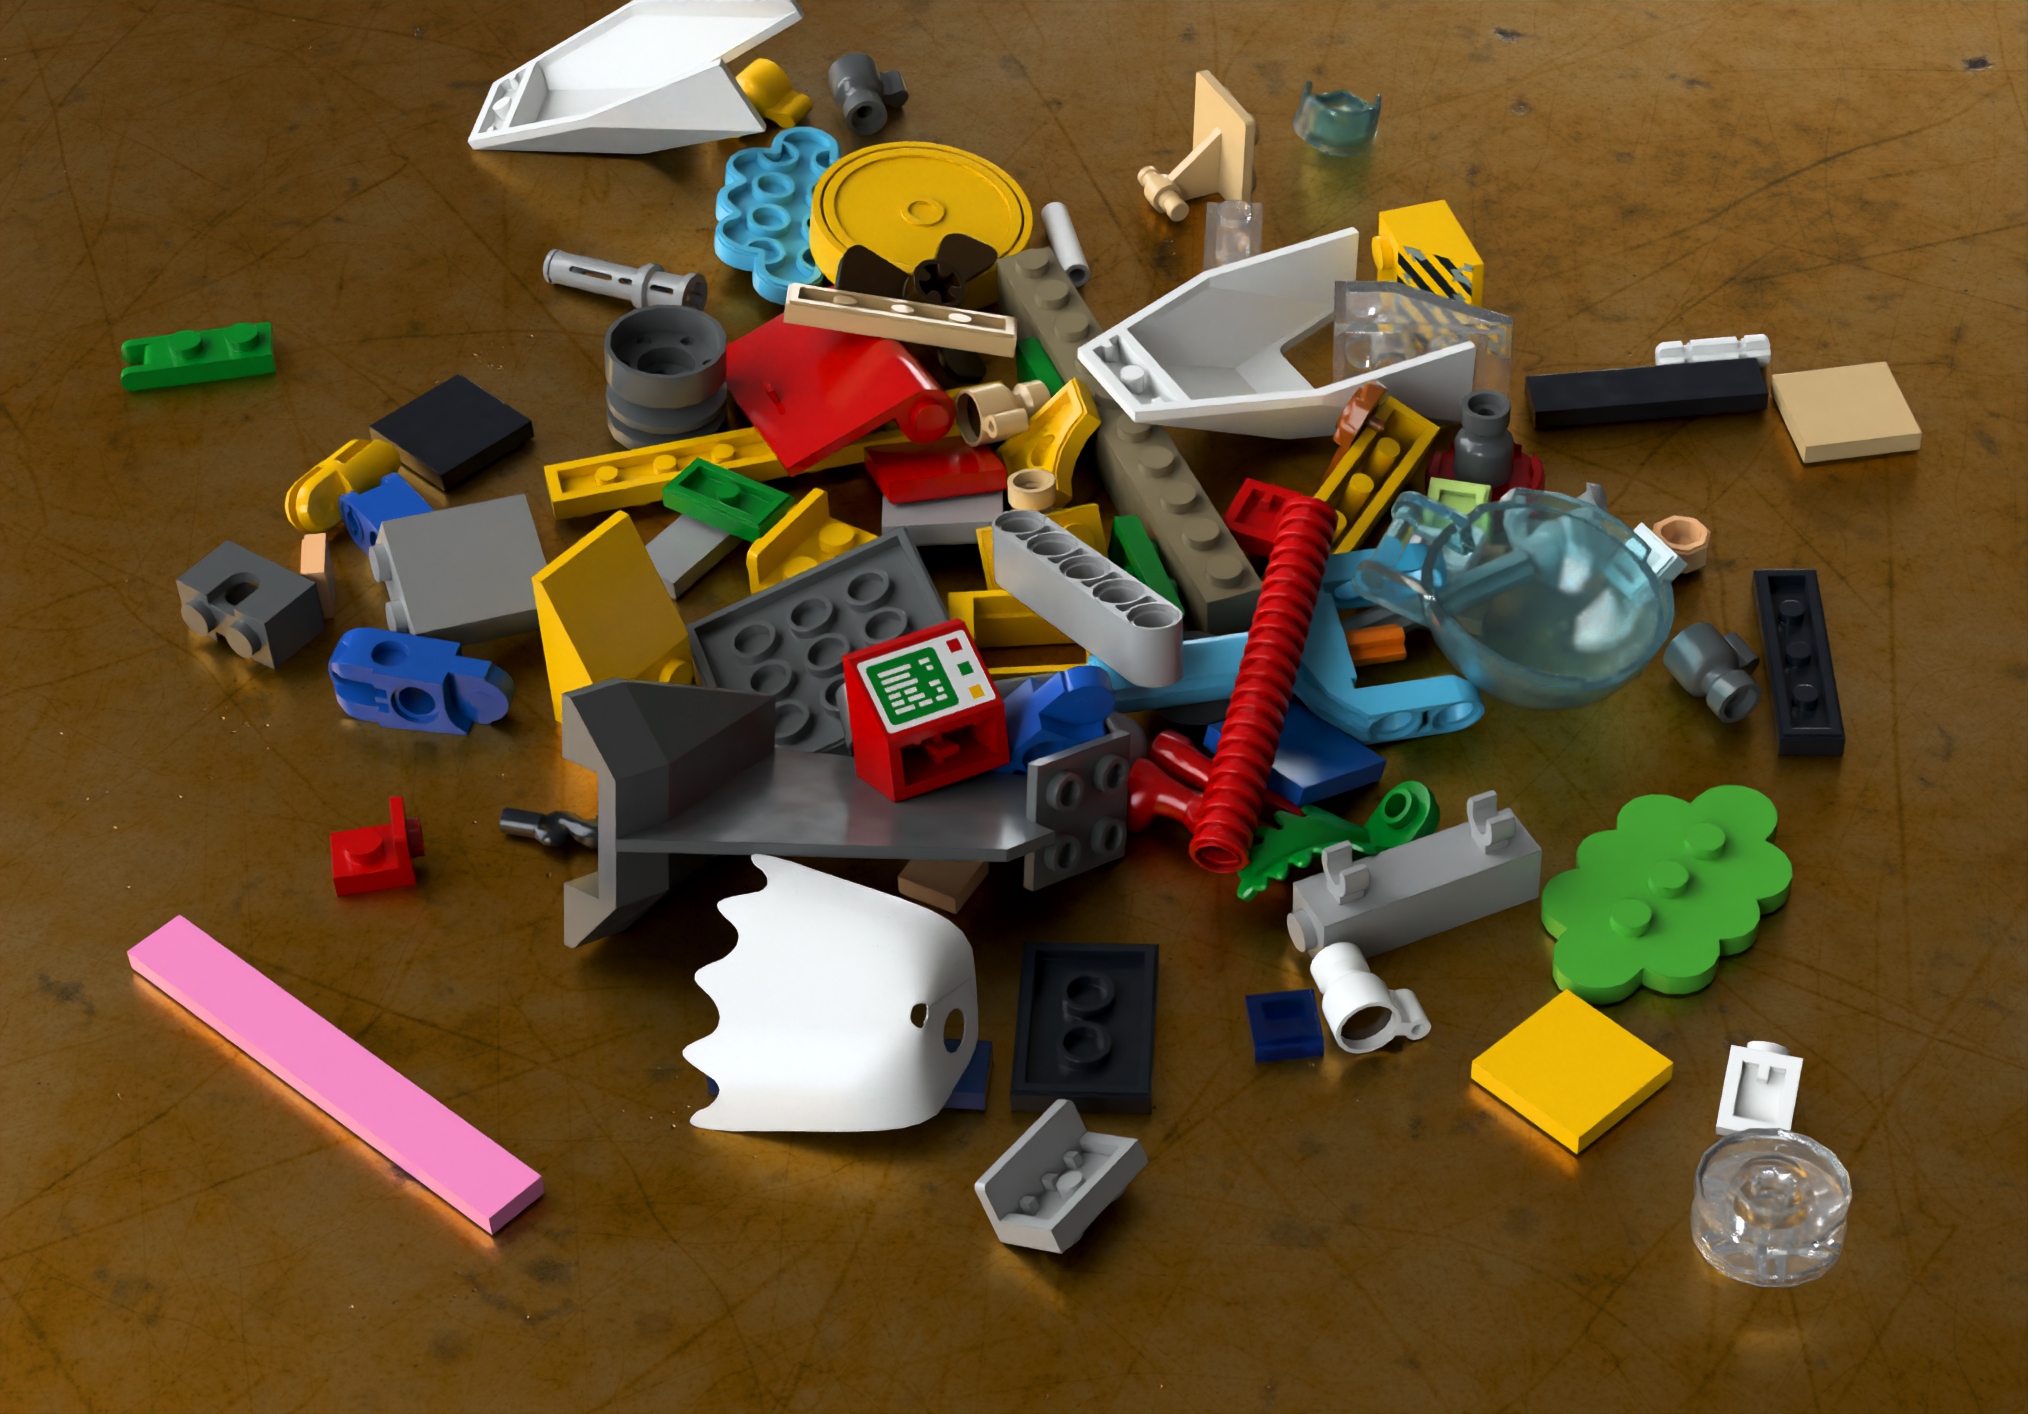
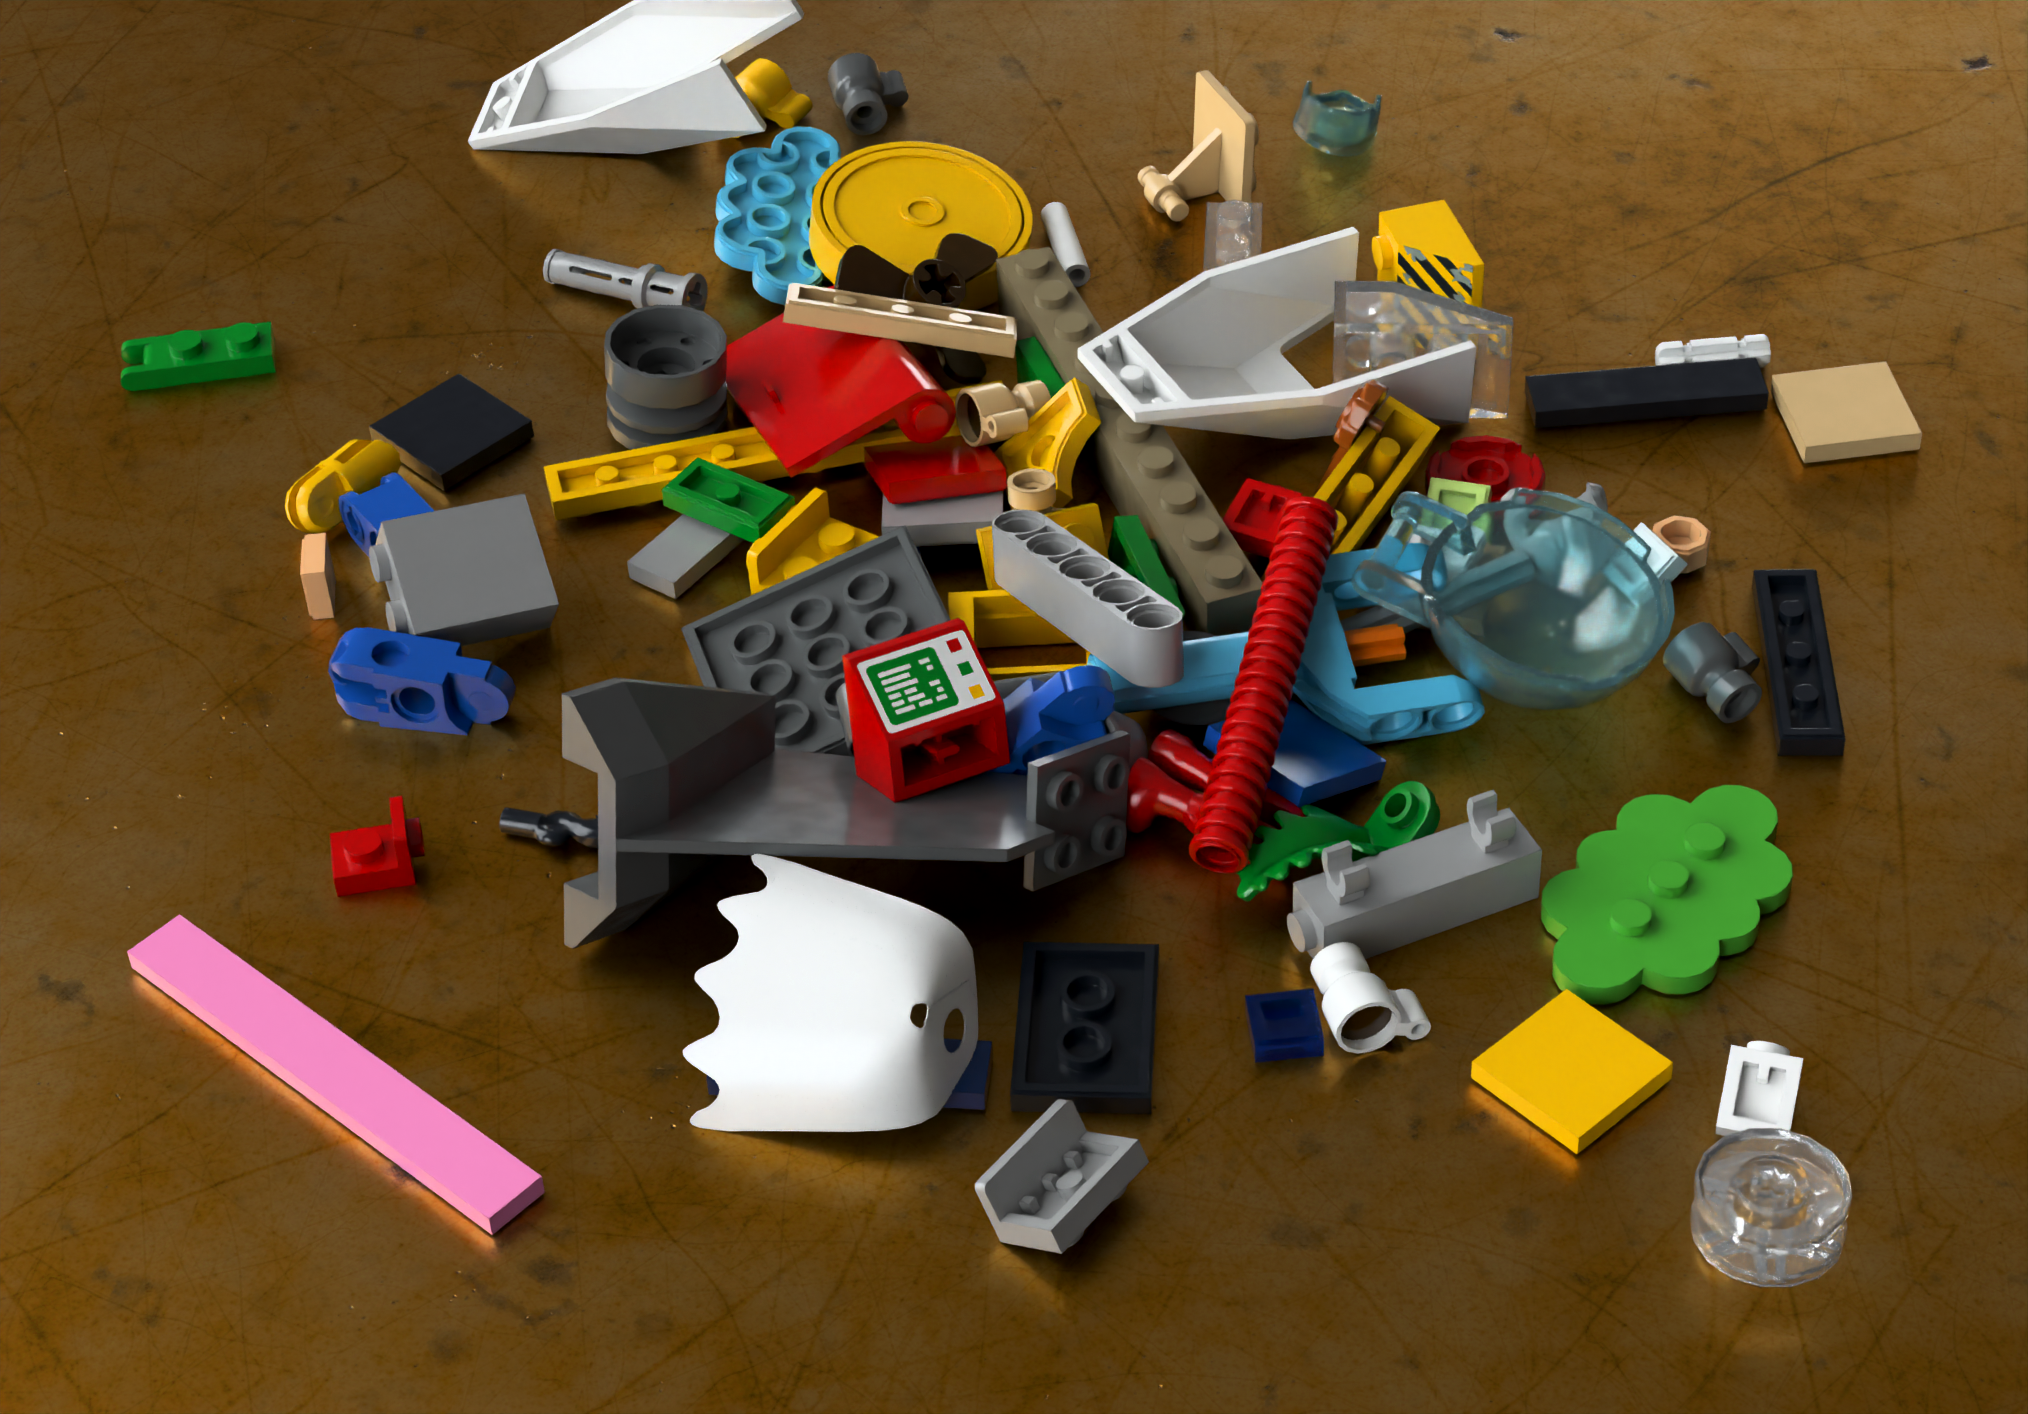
dark grey brick [176,540,326,670] -> none
yellow slope [531,510,695,723] -> none
light nougat tile [897,859,989,914] -> none
dark grey piece [1453,390,1515,489] -> none

